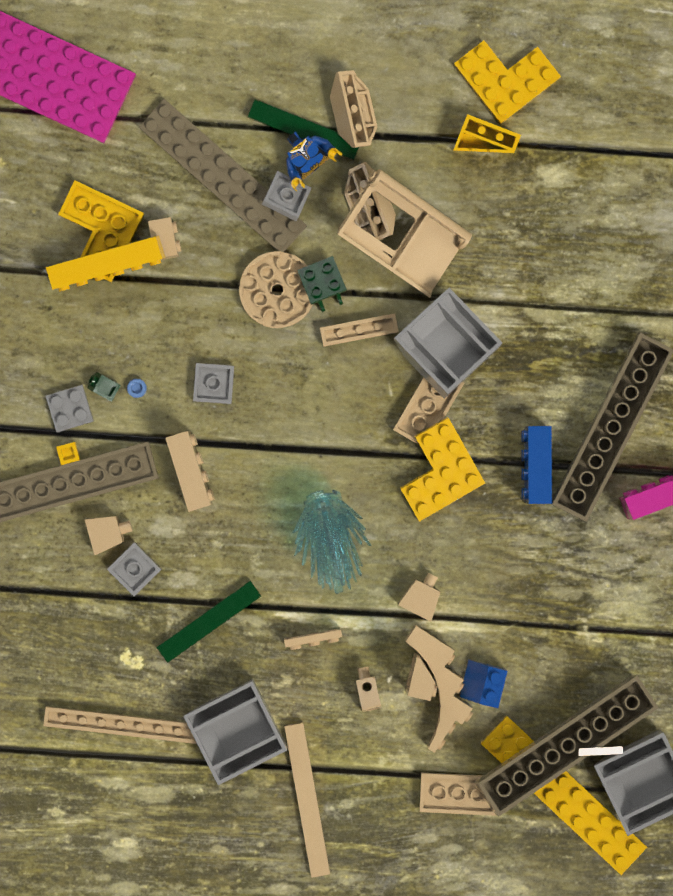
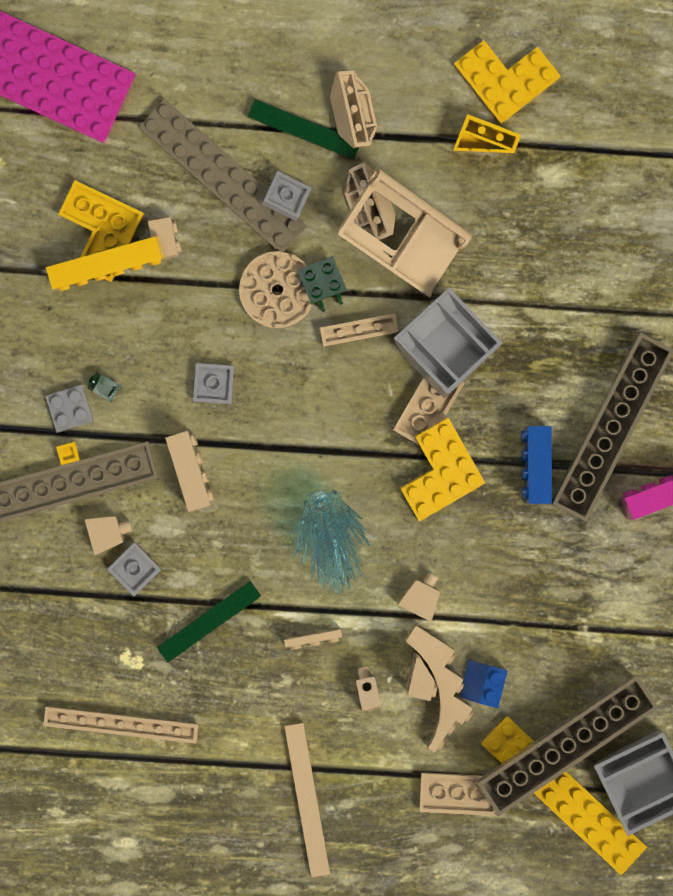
medium blue tile [127,379,147,398] -> none
light grey slope [183,679,288,785] -> none
torso [286,132,342,192] -> none
sticker [579,746,623,756] -> none

